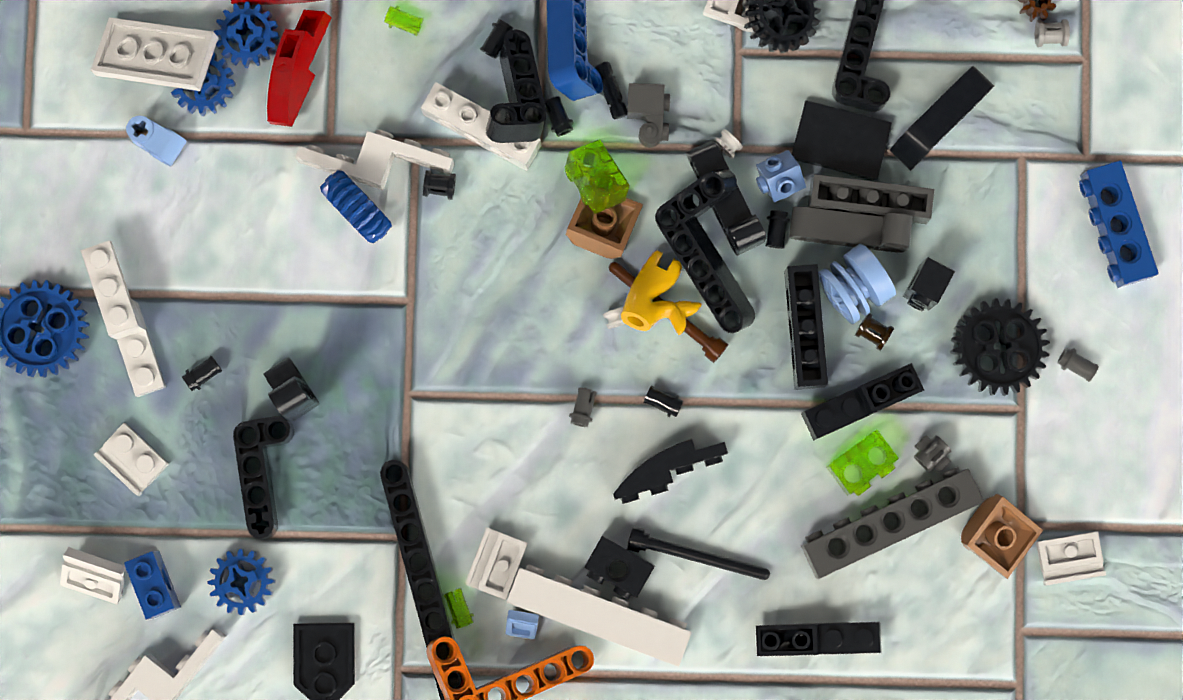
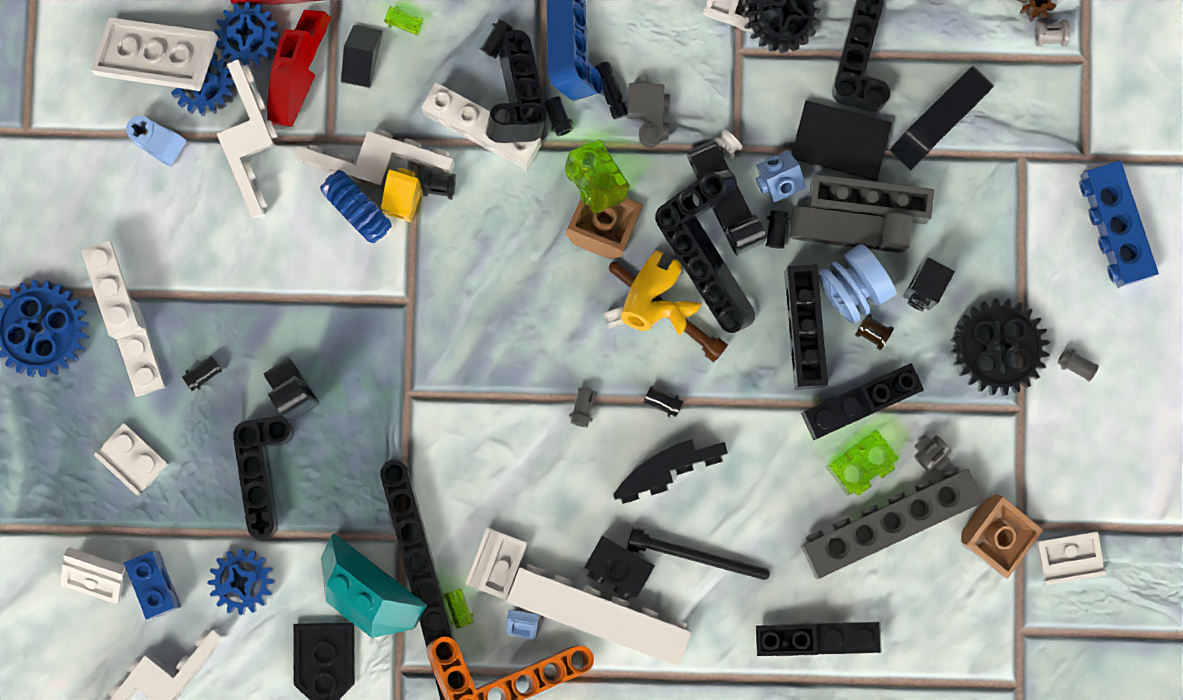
none -> white bracket [217,60,278,218]
none -> teal wedge [321,533,427,638]
none -> black slope [341,25,383,89]
none -> yellow slope [380,168,423,222]

